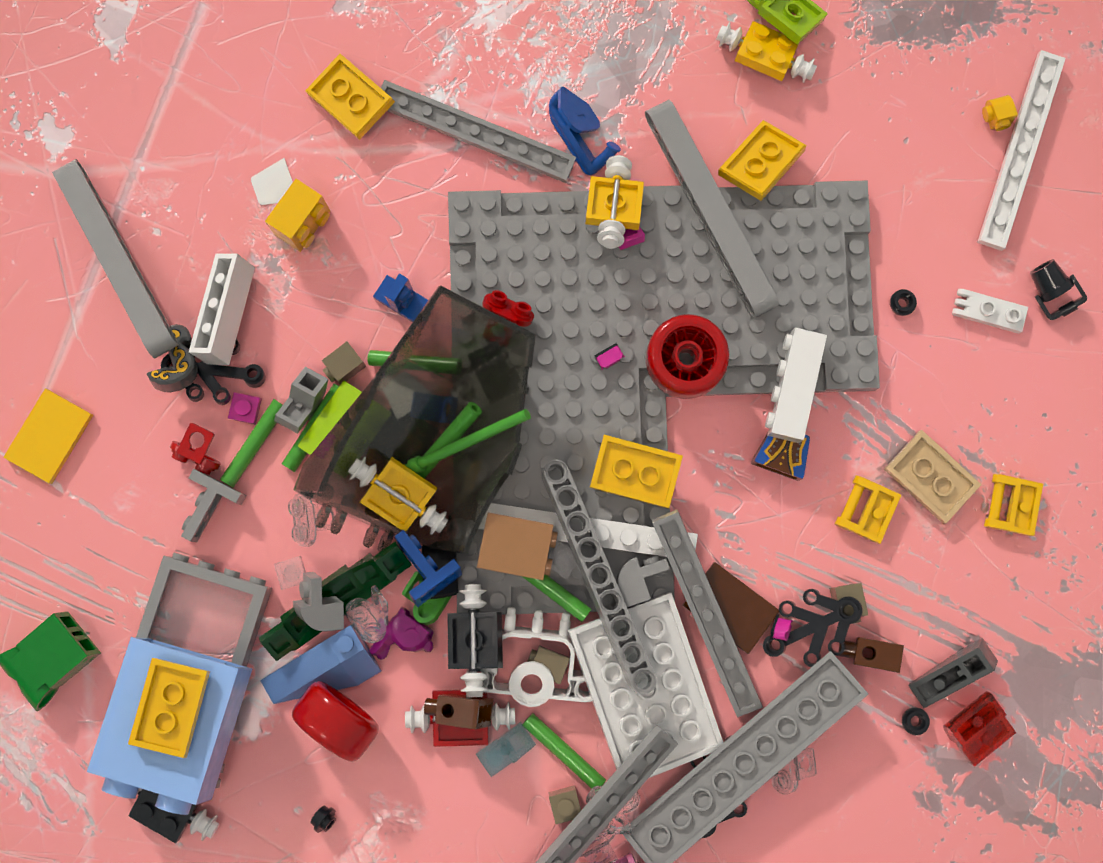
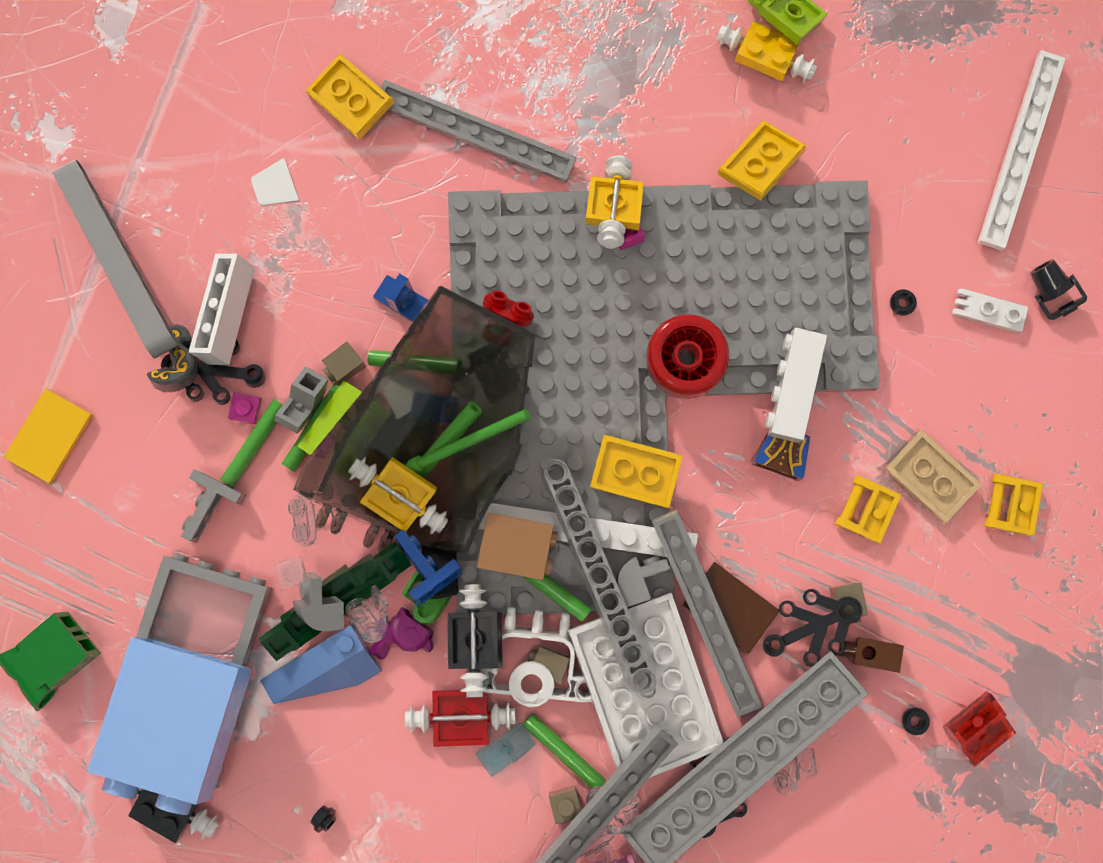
yellow plate [128,658,210,758] -> none
red bracket [170,423,221,475] -> none
yellow brick [265,178,330,252] -> none
red wheel [292,681,379,762] -> none
reddish brown torso [424,694,494,729] -> none
blue piece [549,87,621,175] -> none
dark pink piece [594,343,625,370] -> none
light grey beam [645,100,779,318] -> none
dark pink piece [770,614,793,641] -> none
dark grey slope [908,638,998,708] -> none
yellow plate [982,95,1018,131] -> none

